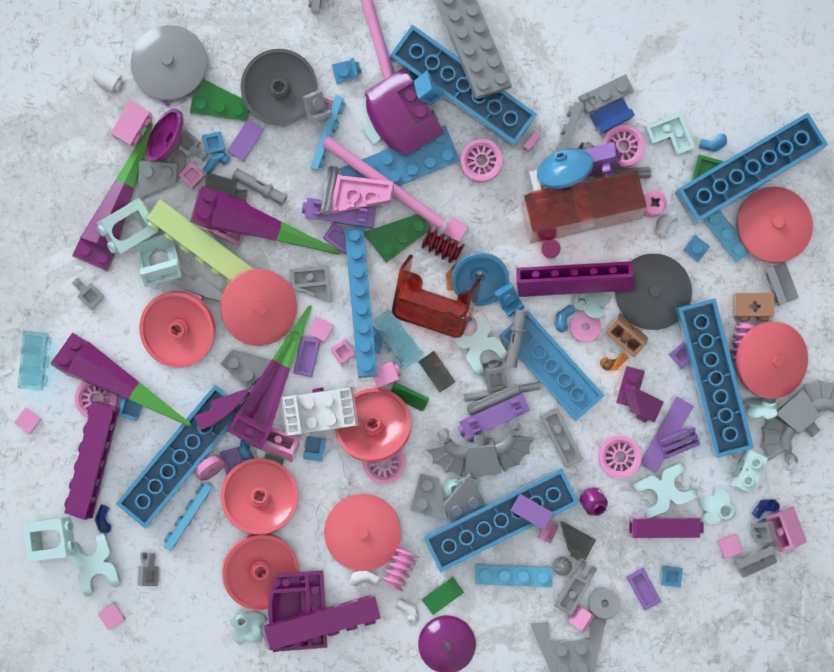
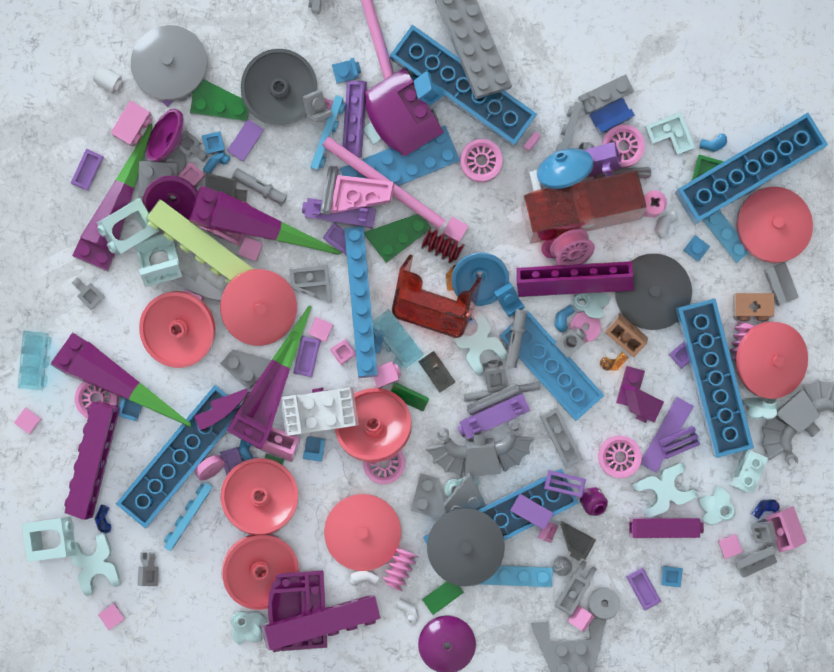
none -> medium lavender tile [71,148,104,192]
none -> magenta dish [142,176,198,221]
none -> bright pink tile [238,237,263,261]
none -> medium lavender tile [342,81,367,158]
none -> dark grey dish [427,508,505,586]
none -> medium lavender tile [544,470,586,498]
none -> bright pink wheel [550,229,595,265]
none -> light grey brick [555,326,587,358]

